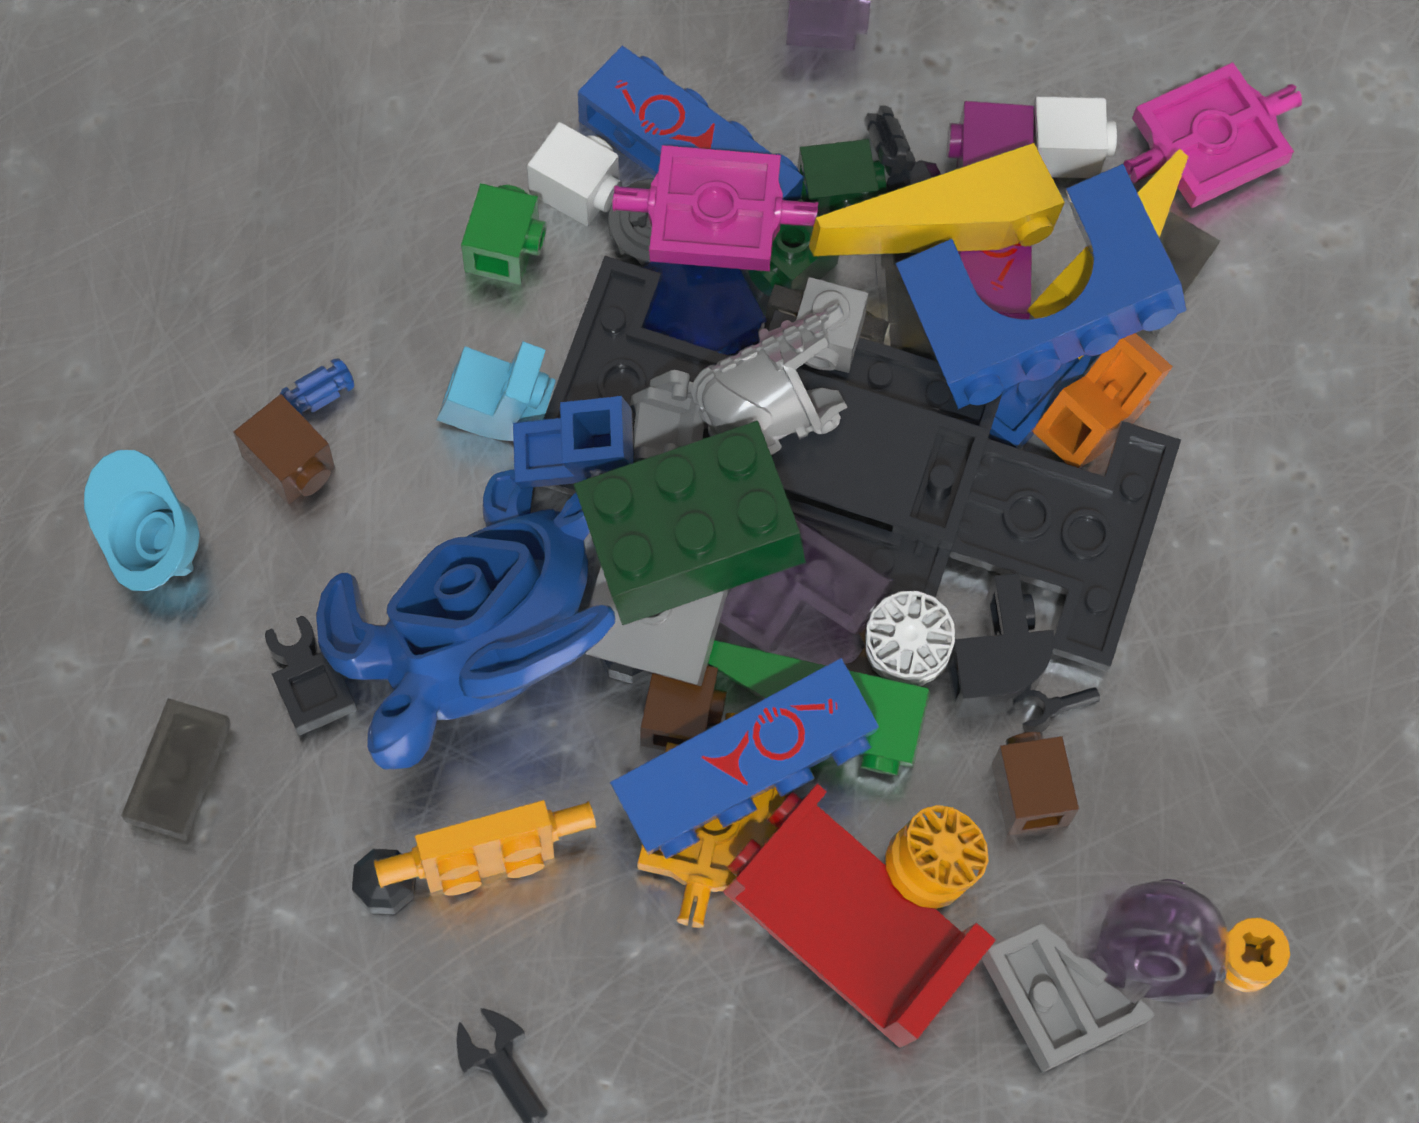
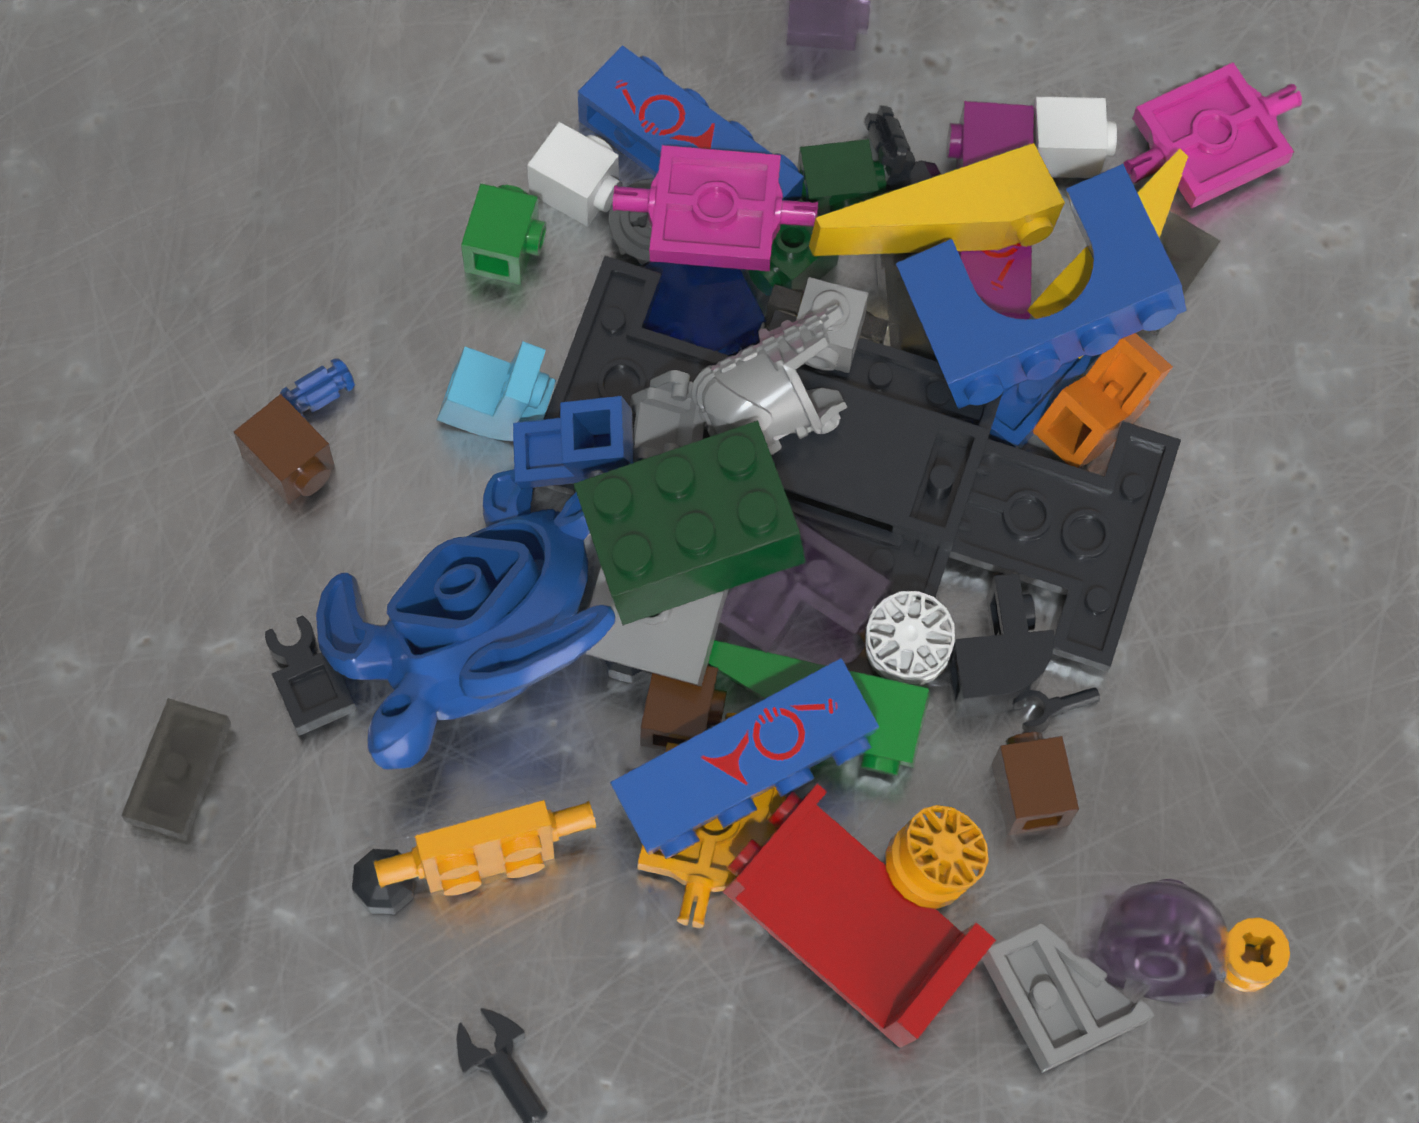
medium azure piece [84,450,200,591] -> none

